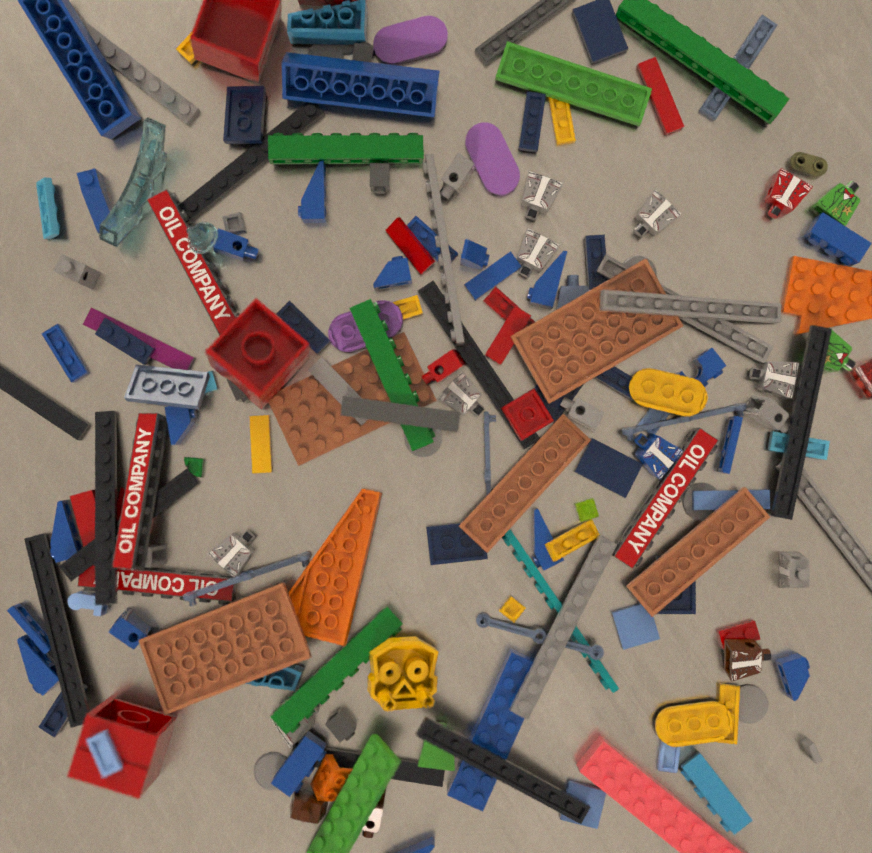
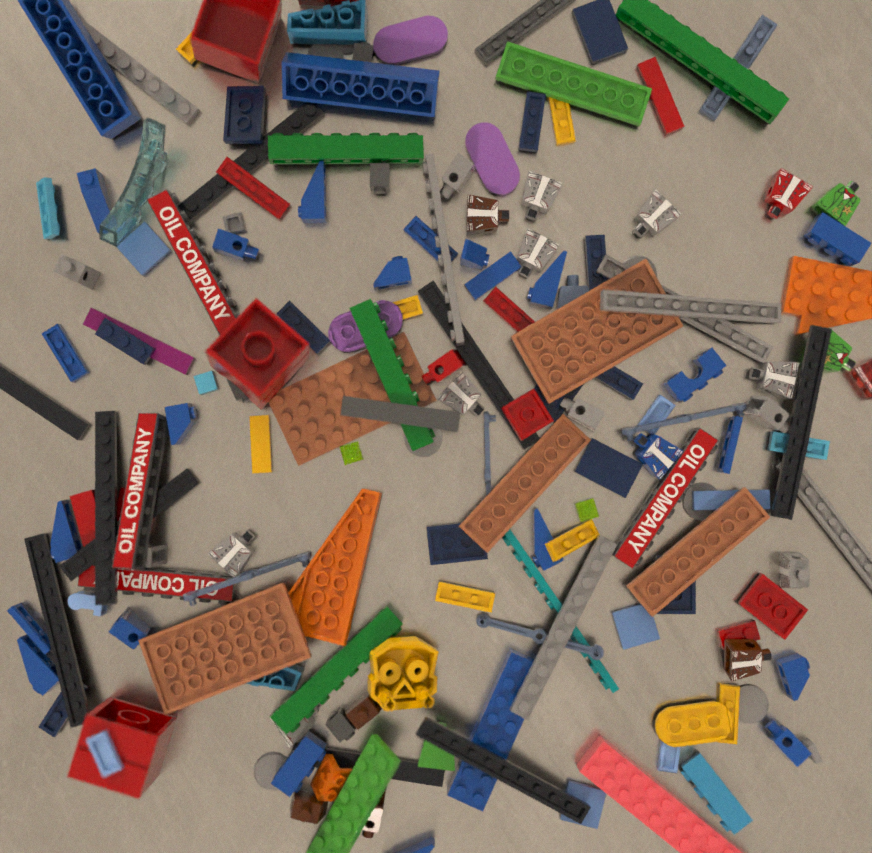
sand blue plate [124,365,210,410] -> none
green tile [184,457,205,478] -> none
clear light blue hat [187,222,218,254] -> none
light grey tile [308,357,368,426] -> none
red tile [385,217,436,274] -> none
red tile [485,306,532,365] -> none
yellow tile [499,595,526,623] -> none
yellow tile [629,368,708,417] -> none
olive plate [788,152,828,178] -> none
none -> medium blue tile [117,222,171,276]
none -> red tile [216,157,290,220]
none -> clear neon green plate [339,441,364,465]
none -> reddish brown torso [344,691,382,730]
none -> yellow plate [435,581,495,613]
none -> torso [466,195,509,235]
none -> red plate [737,573,808,640]
none -> blue torso [765,720,812,767]

